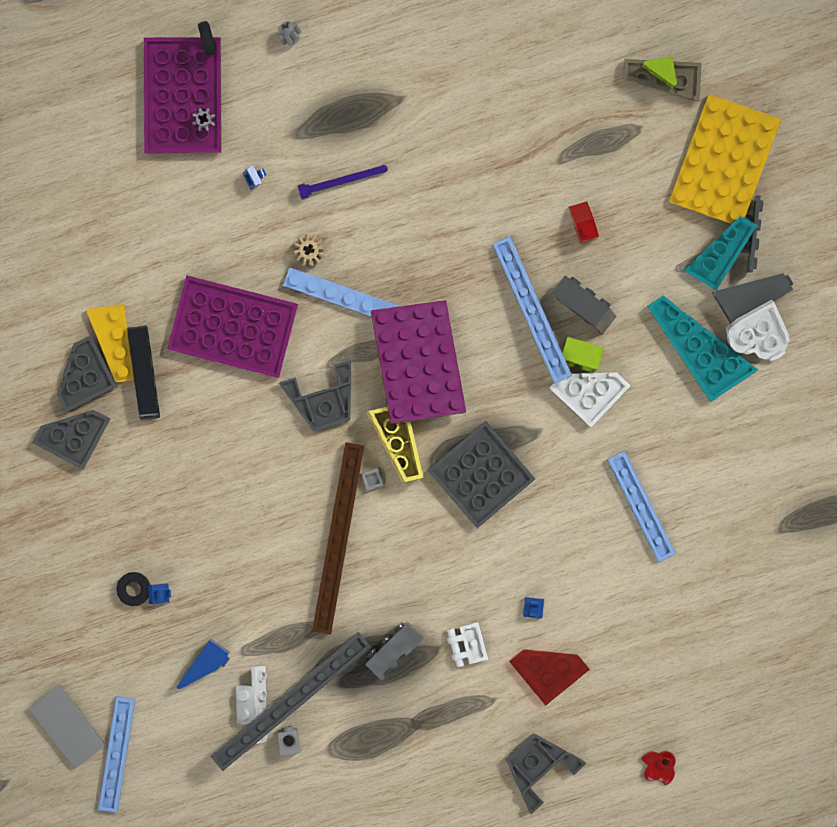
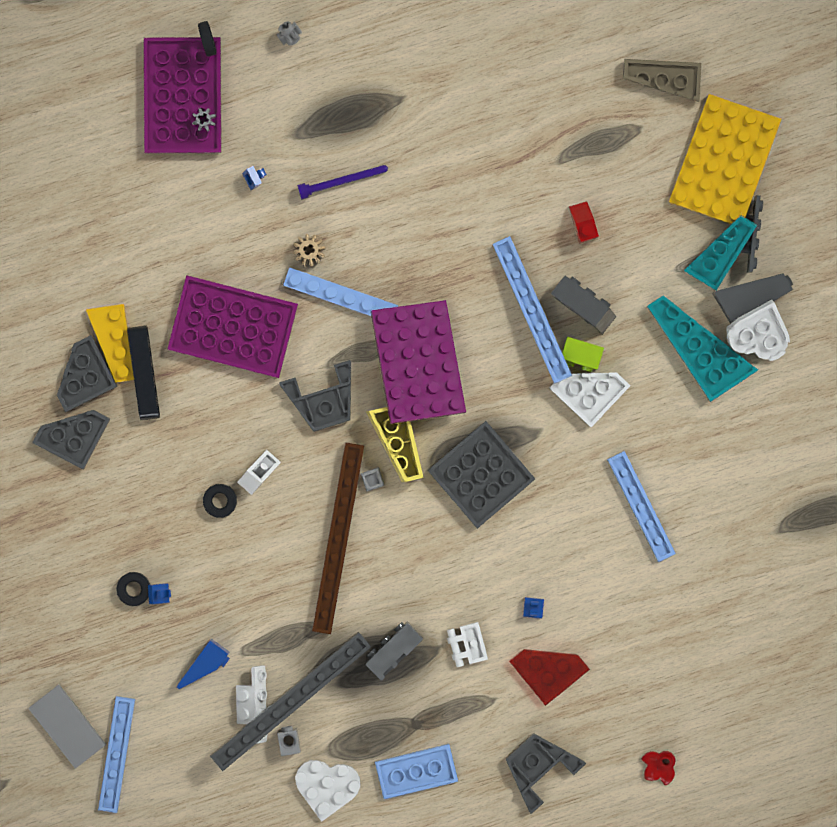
lime slope [642,56,677,89] -> none
none -> black tyre [203,484,237,518]
none -> white slope [237,450,281,495]
none -> white plate [295,760,360,822]
none -> light blue tile [375,744,458,799]

